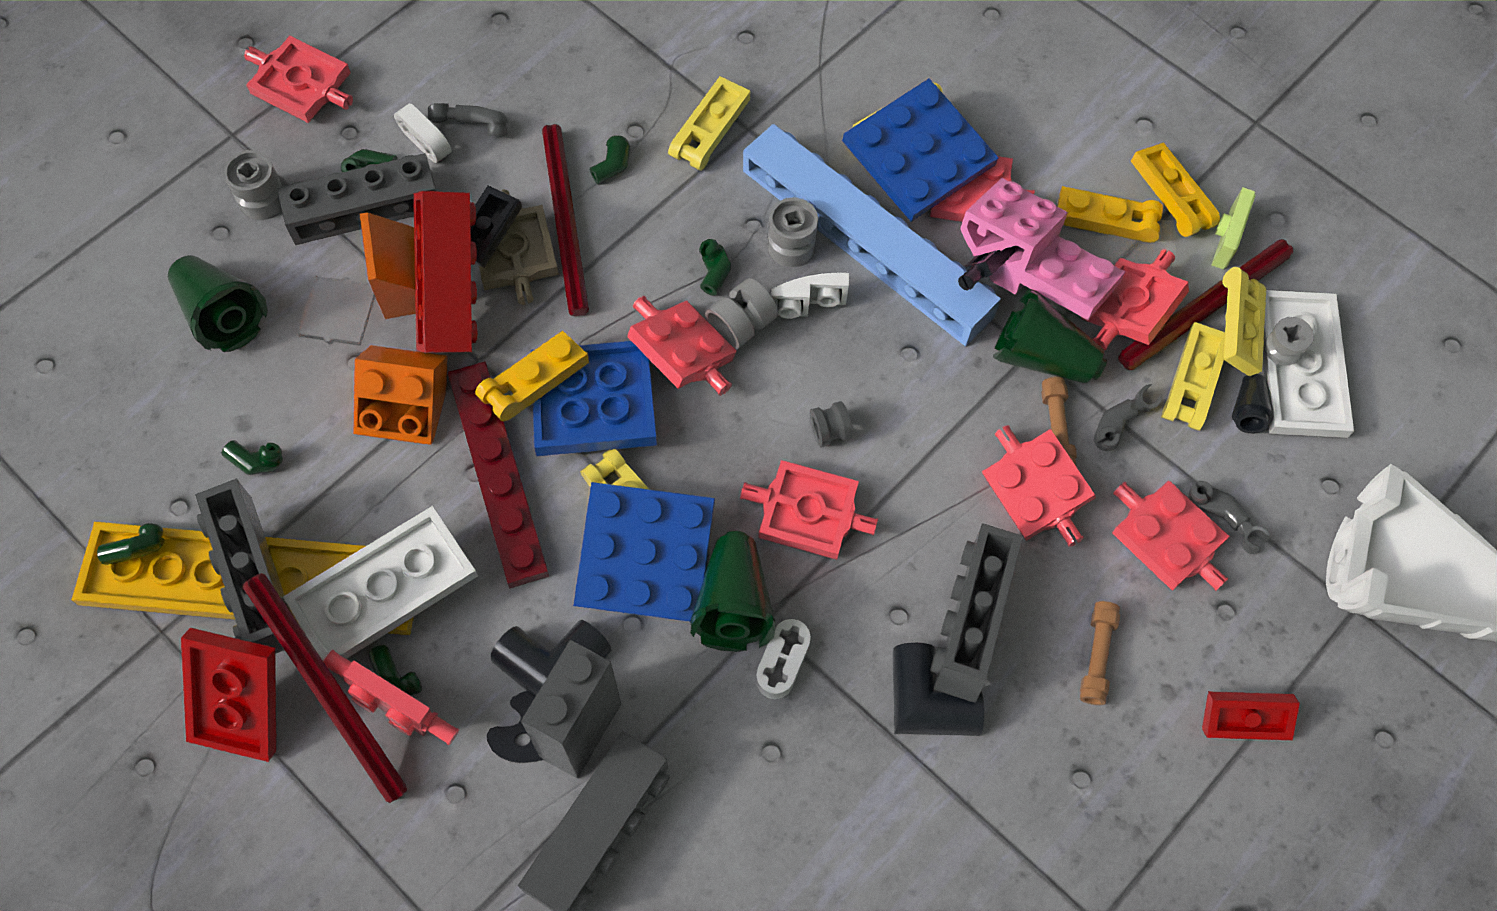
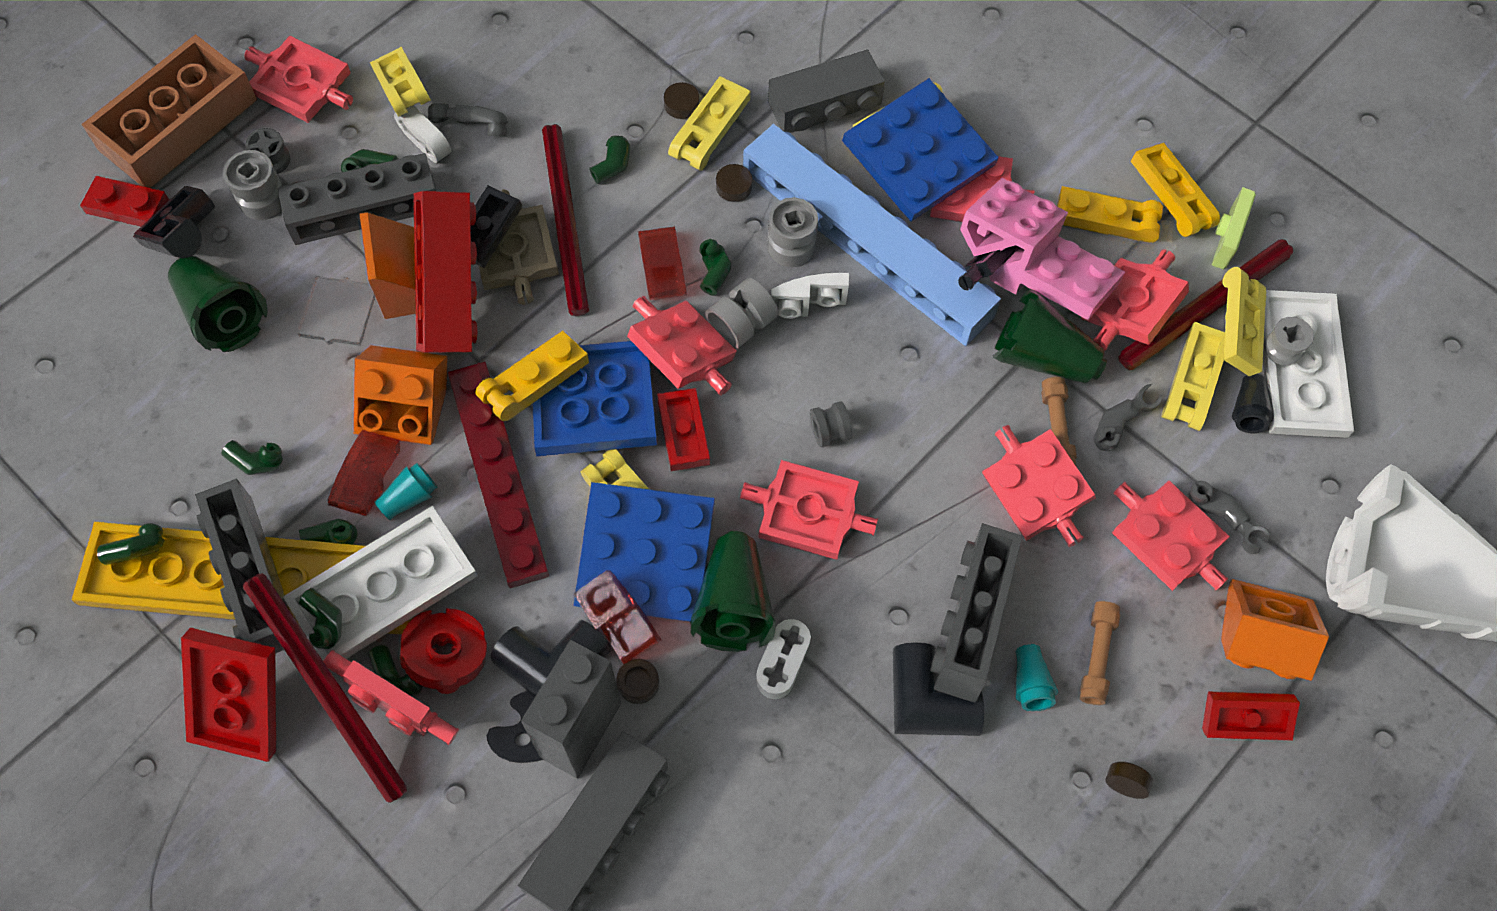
none -> red plate [80,176,170,227]
none -> nougat brick [81,34,257,188]
none -> black brick [133,186,215,259]
none -> dark grey wheel [246,128,290,174]
none -> dark green arm [298,588,342,649]
none -> dark green arm [299,518,358,545]
none -> clear red slope [328,429,400,516]
none -> light yellow plate [370,47,431,117]
none -> teal cone [374,463,438,520]
none -> red plate [400,608,487,694]
none -> slope [574,570,662,665]
none -> dark brown tile [616,659,660,704]
none -> clear red slope [638,226,687,301]
none -> red plate [657,388,710,472]
none -> dark brown tile [664,82,699,119]
none -> dark brown tile [716,164,752,202]
none -> dark grey brick [768,49,885,133]
none -> teal cone [1015,644,1058,711]
none -> dark brown tile [1105,762,1153,799]
none -> orange slope [1221,579,1329,681]

